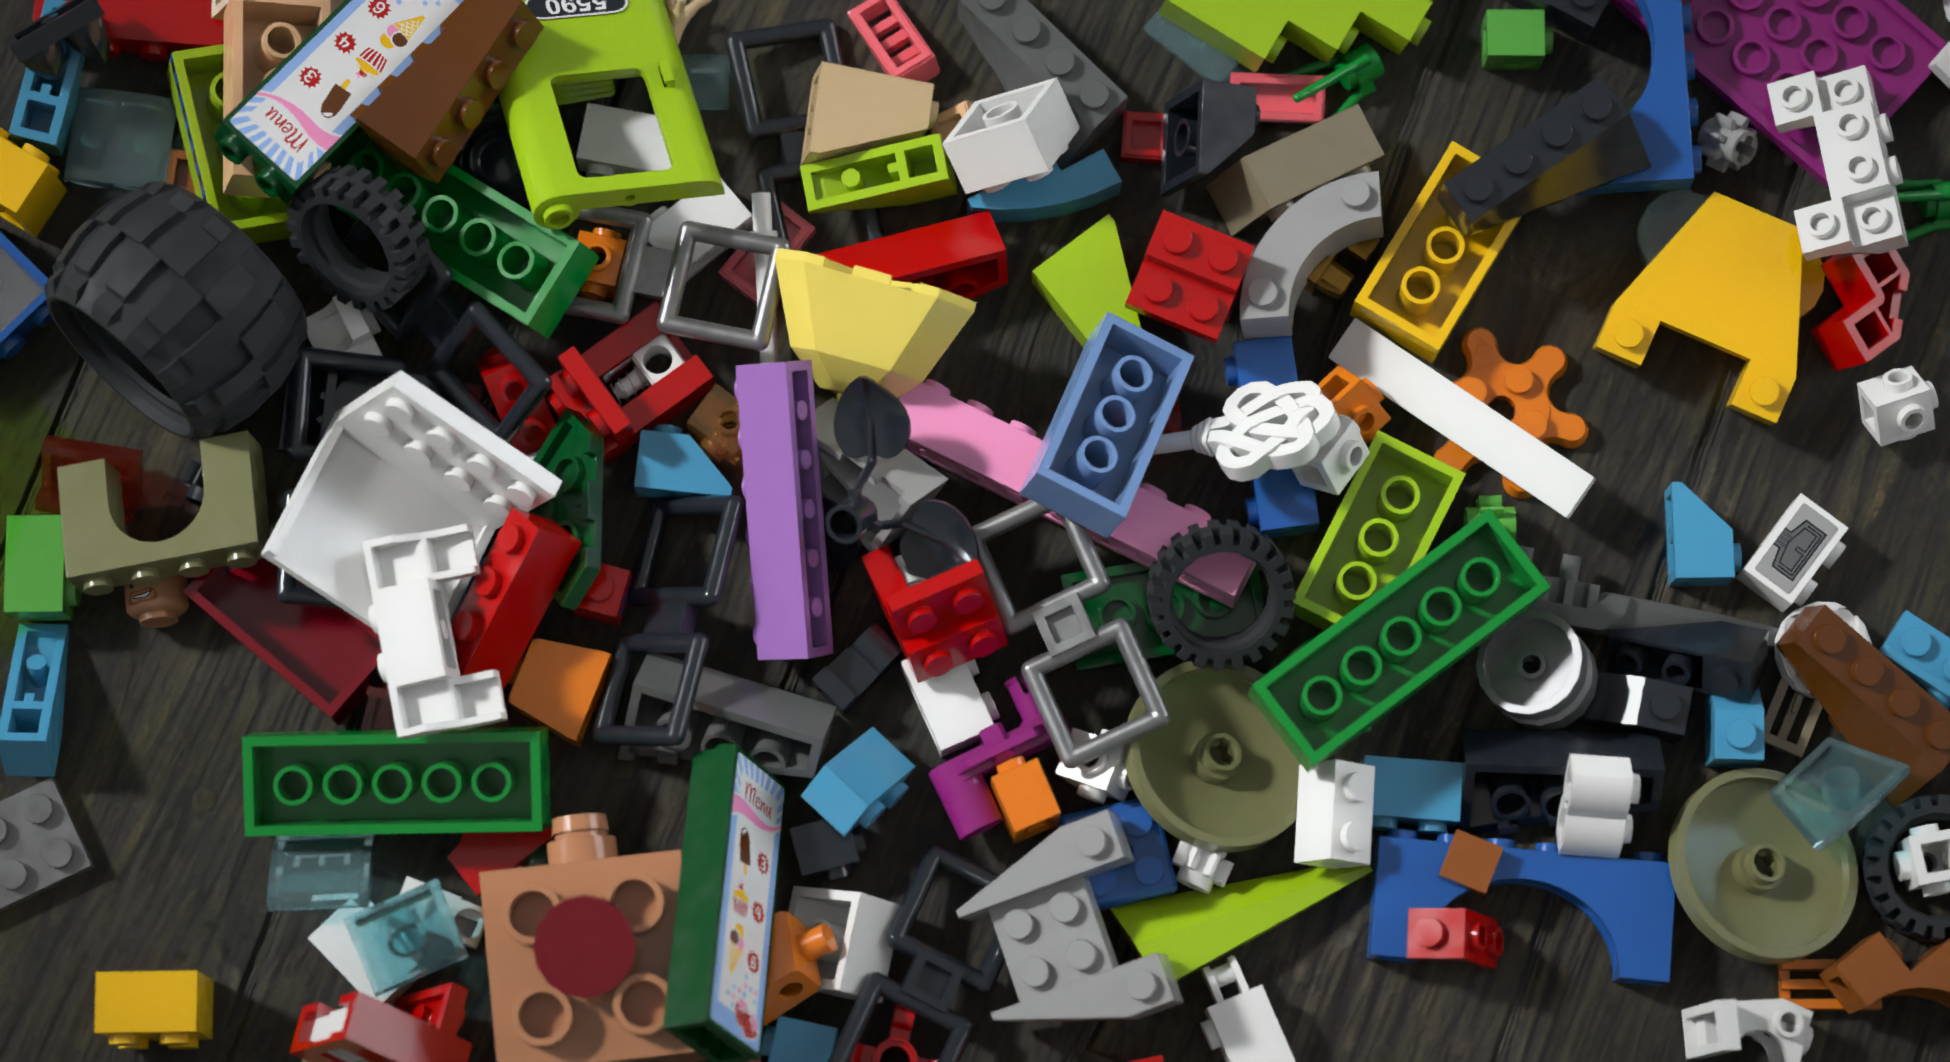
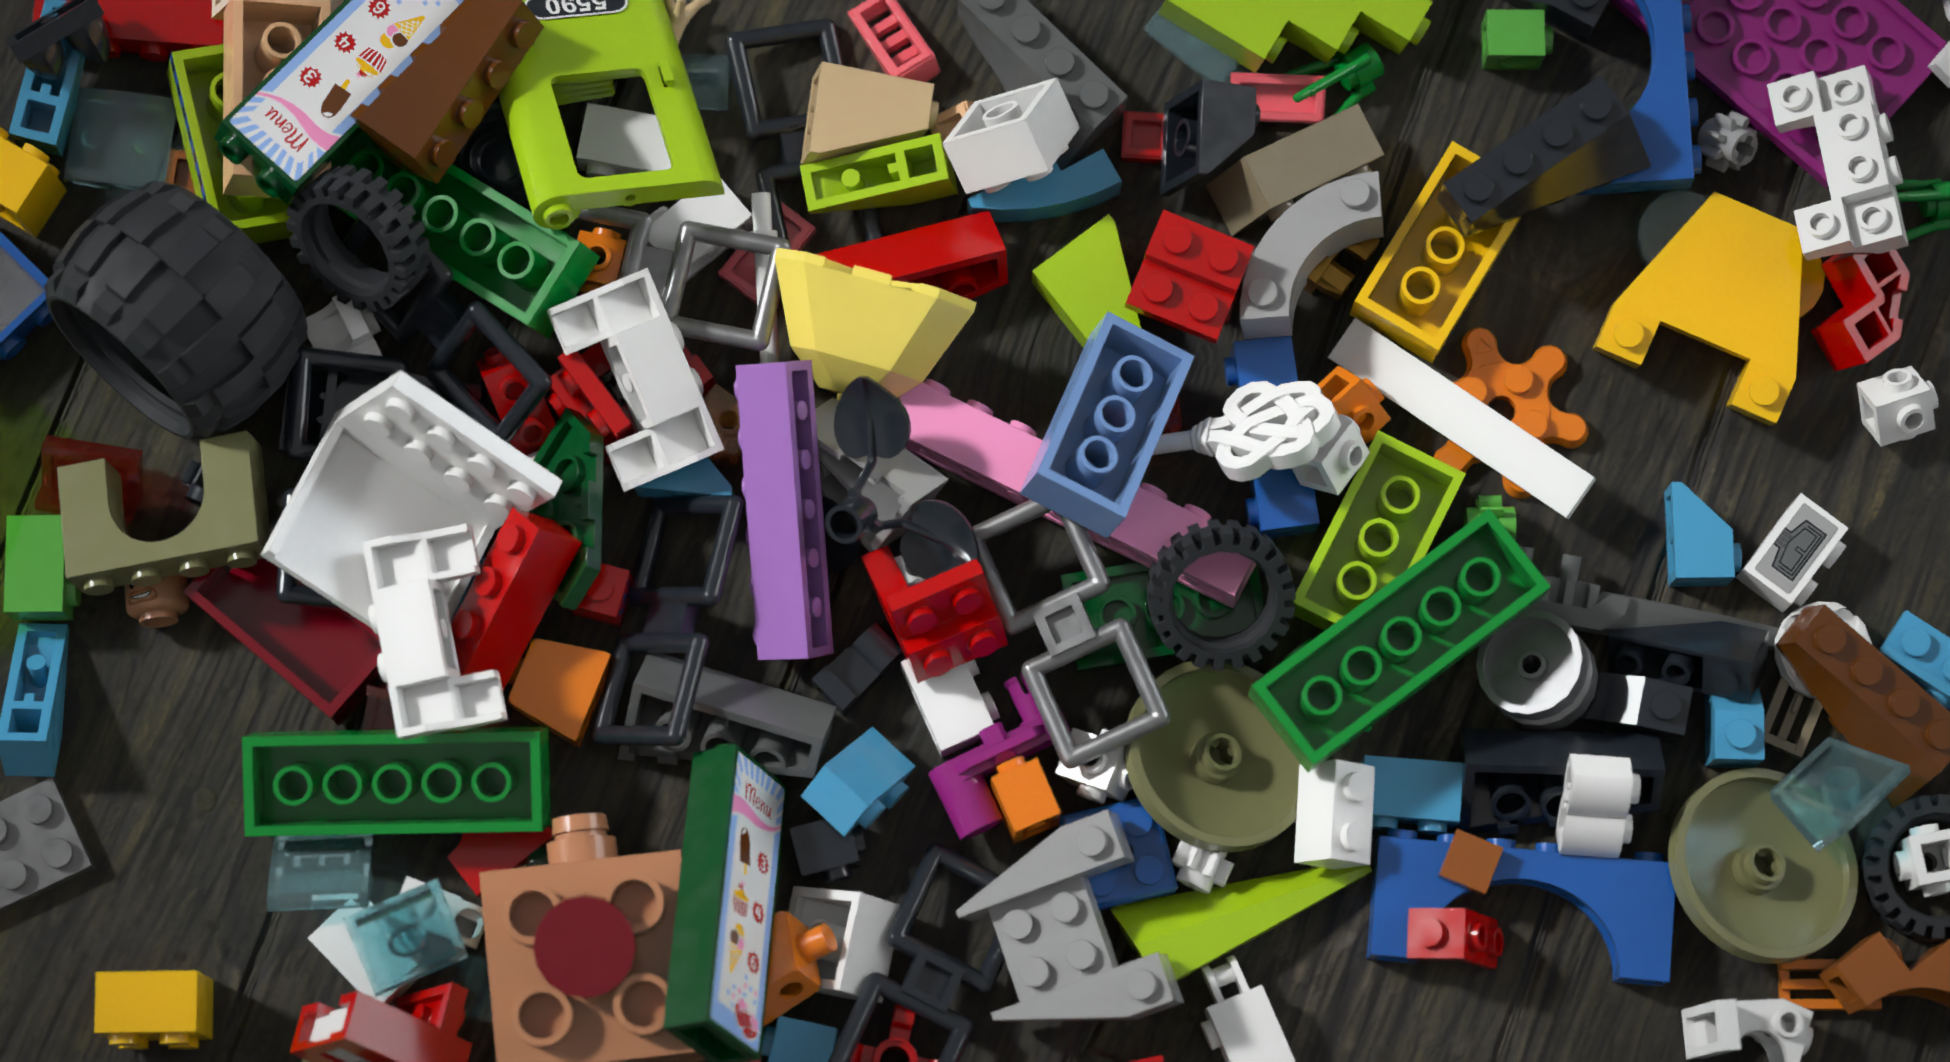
none -> white bracket [546,268,724,492]

